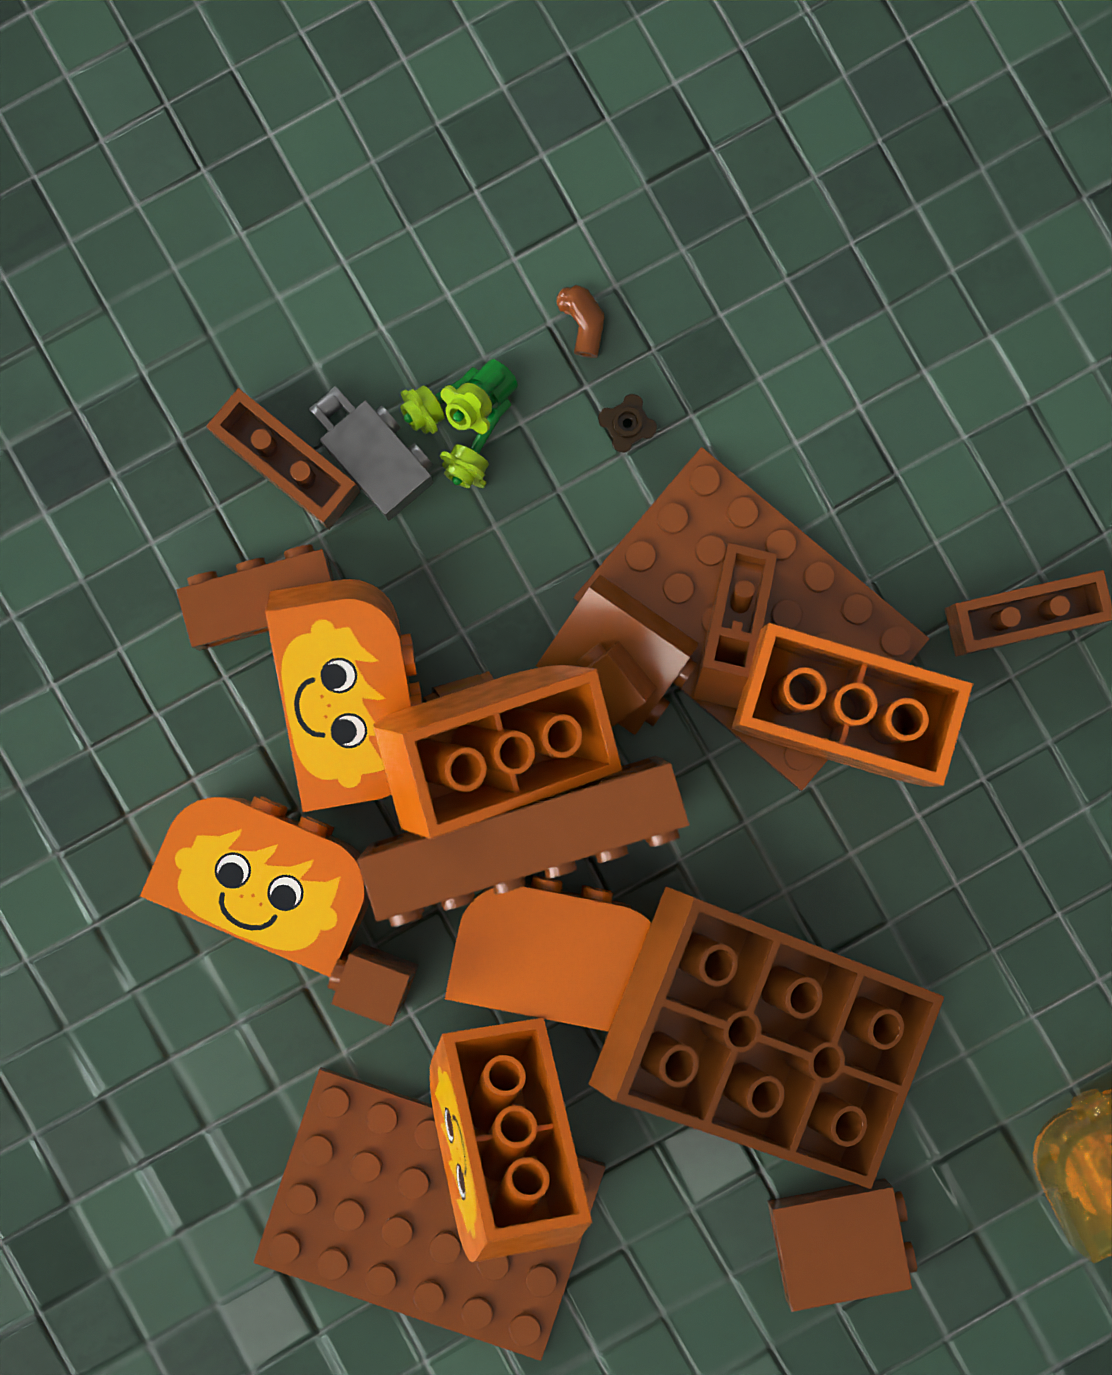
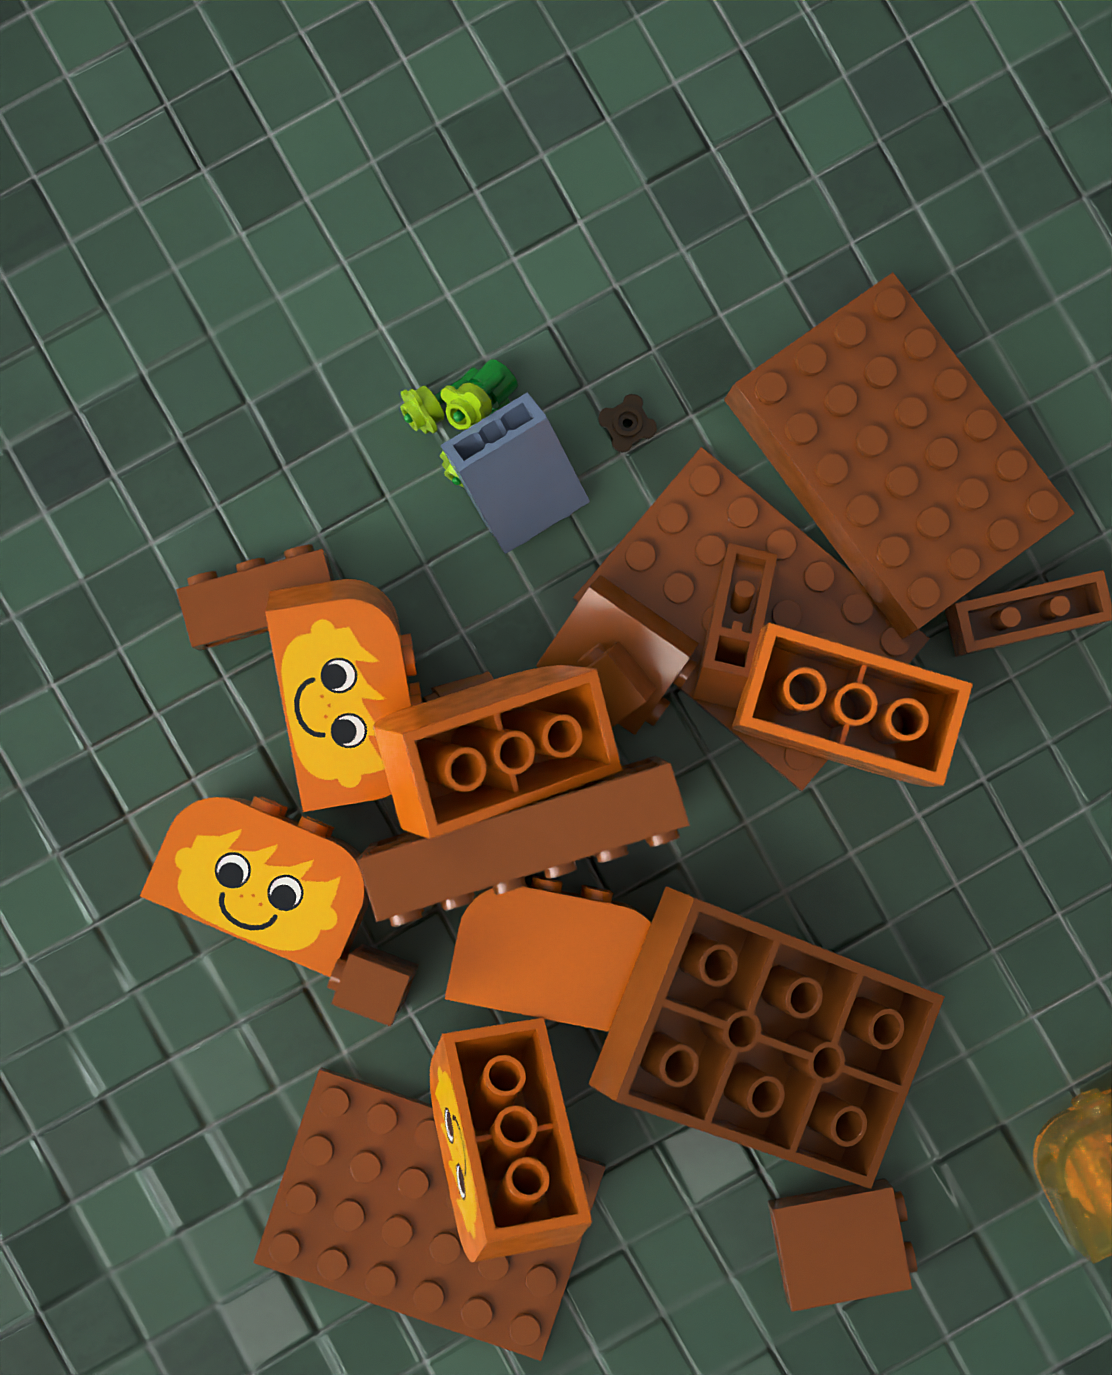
dark orange brick [206,388,361,530] -> none
flat silver brick [309,386,433,521] -> none
dark orange arm [556,285,605,358] -> none
none -> sand blue brick [440,392,590,554]
none -> dark orange brick [724,272,1075,639]

